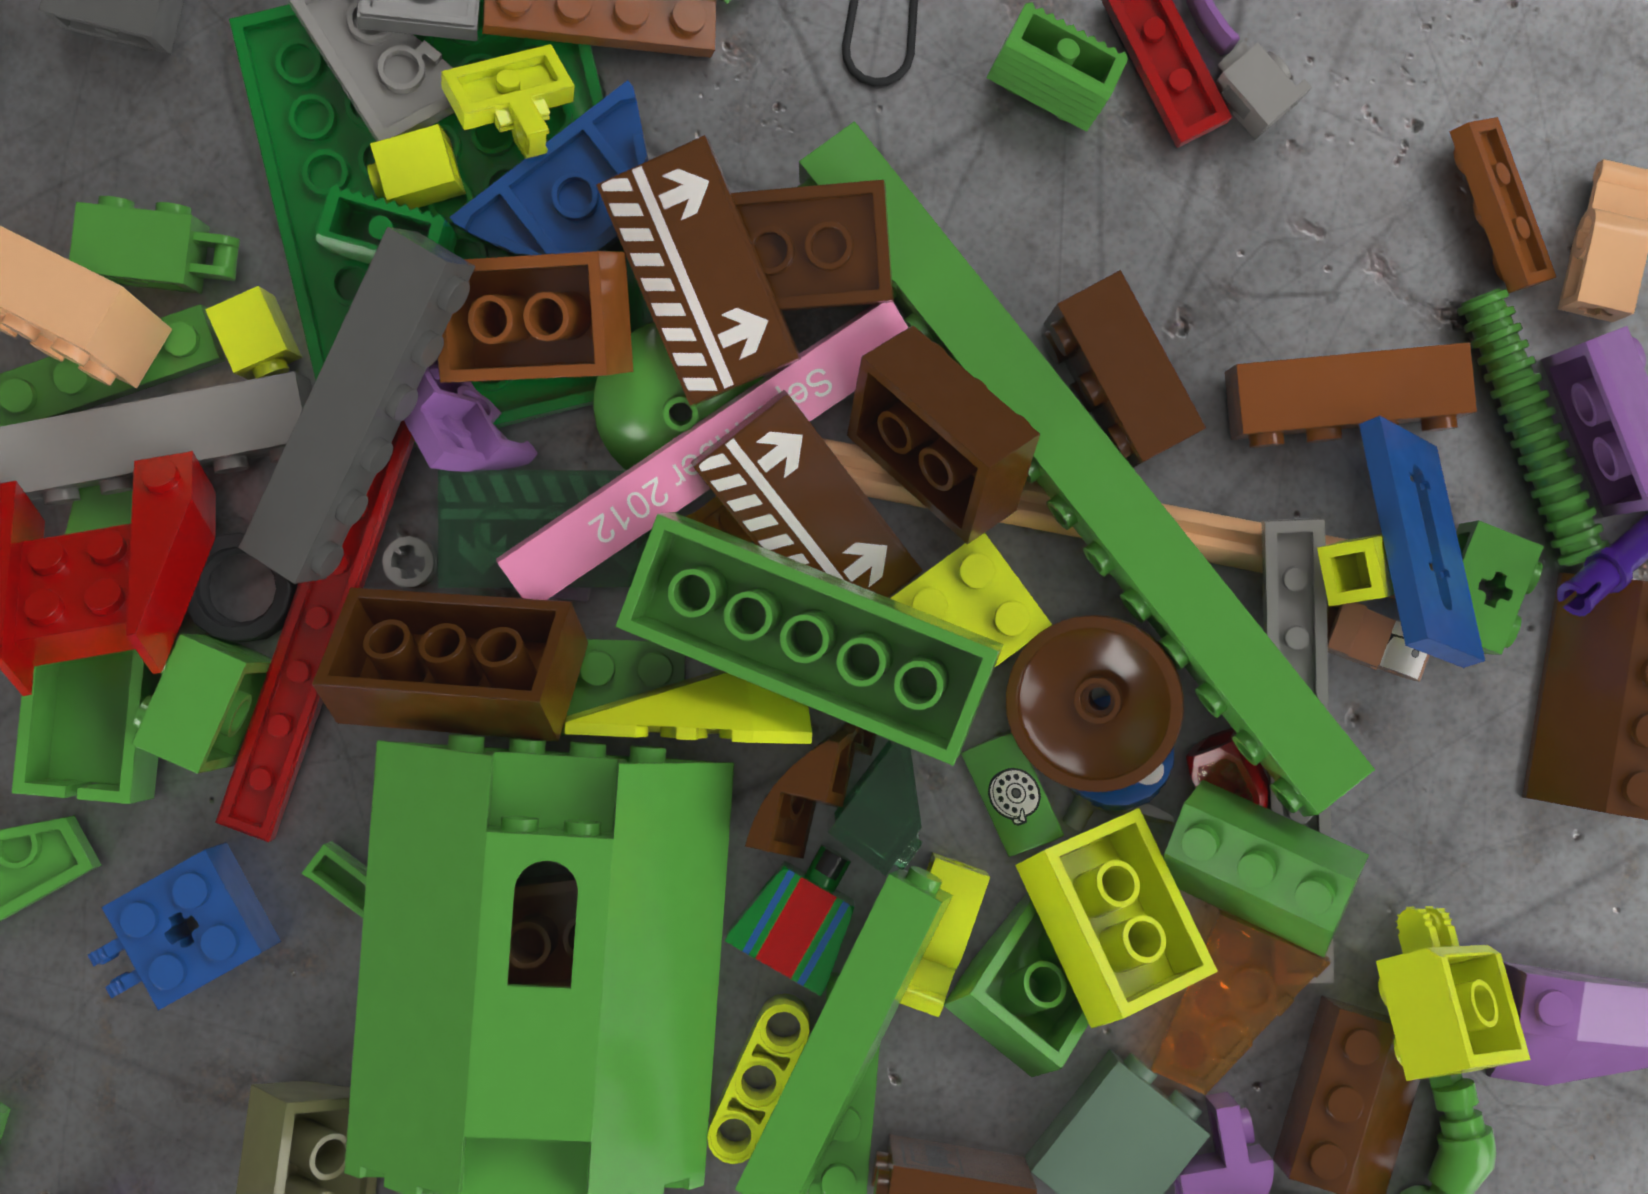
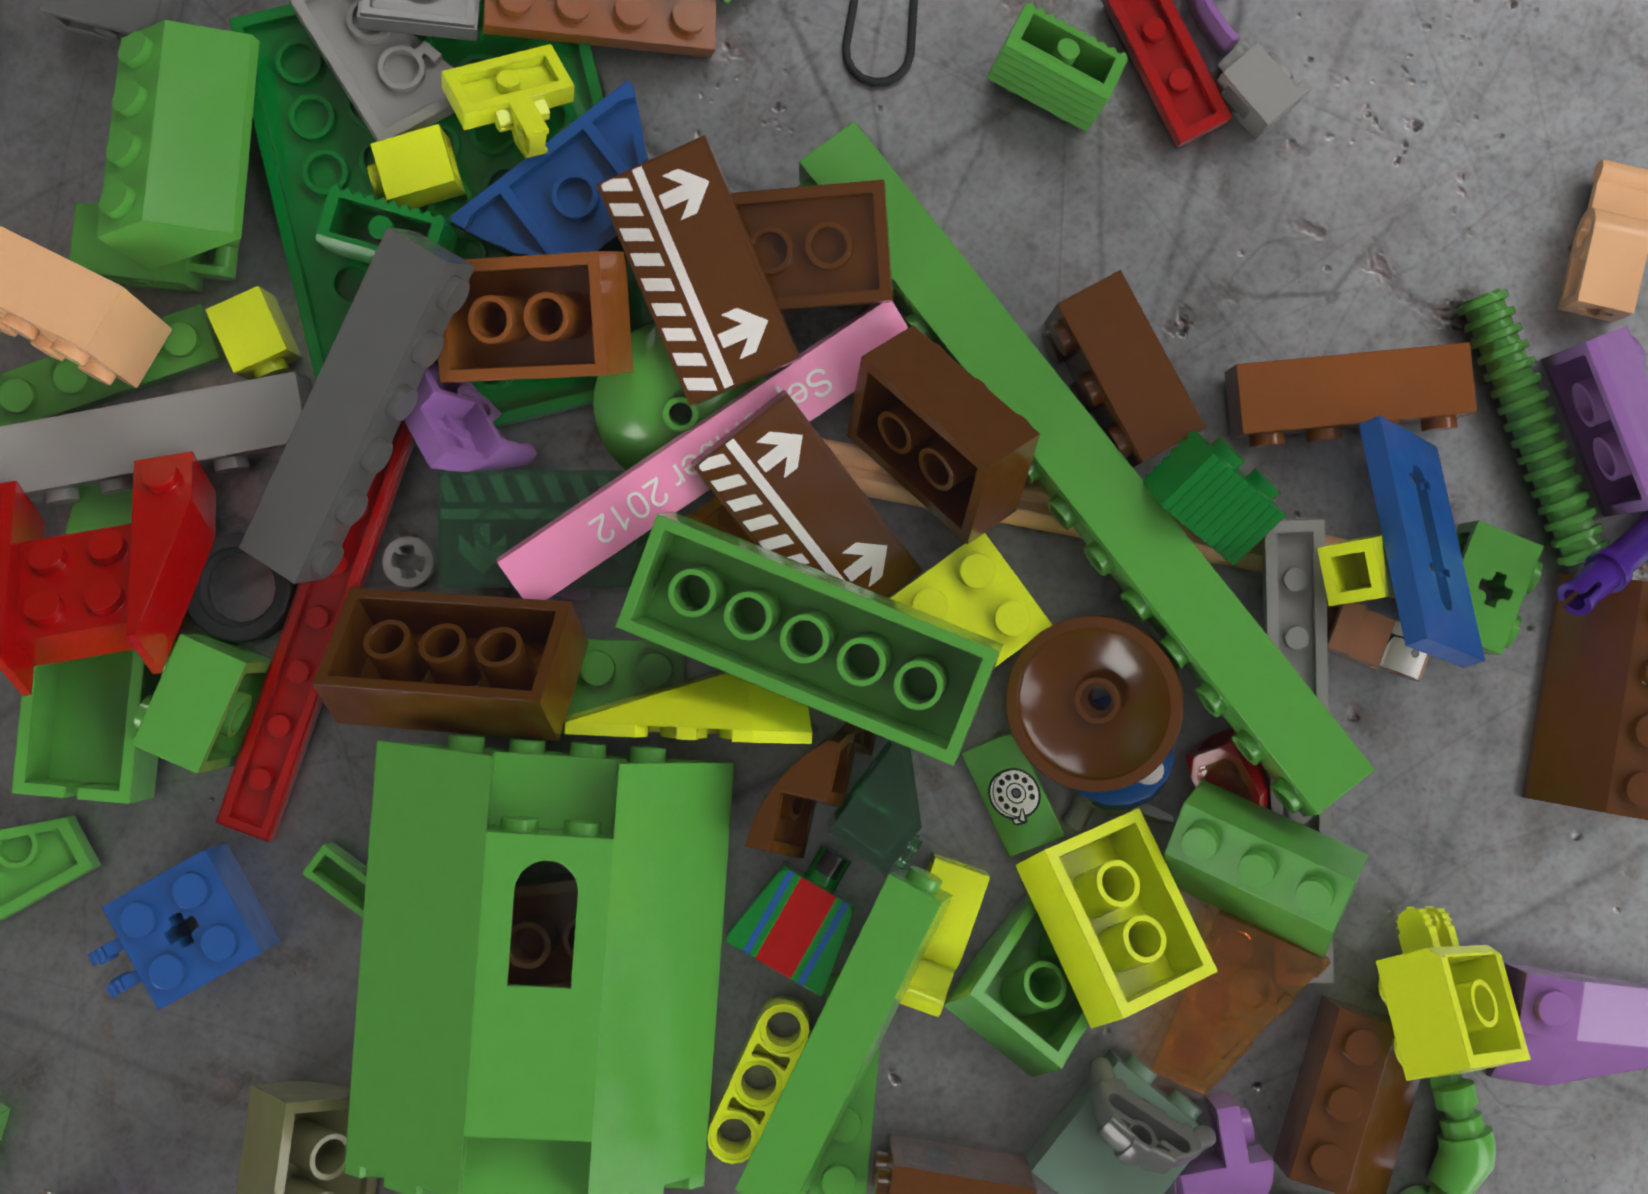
dark orange plate [1449,117,1557,293] -> none
none -> bright green slope [96,20,260,271]
none -> dark grey piece [1089,1056,1216,1174]
none -> green brick [1144,430,1287,566]

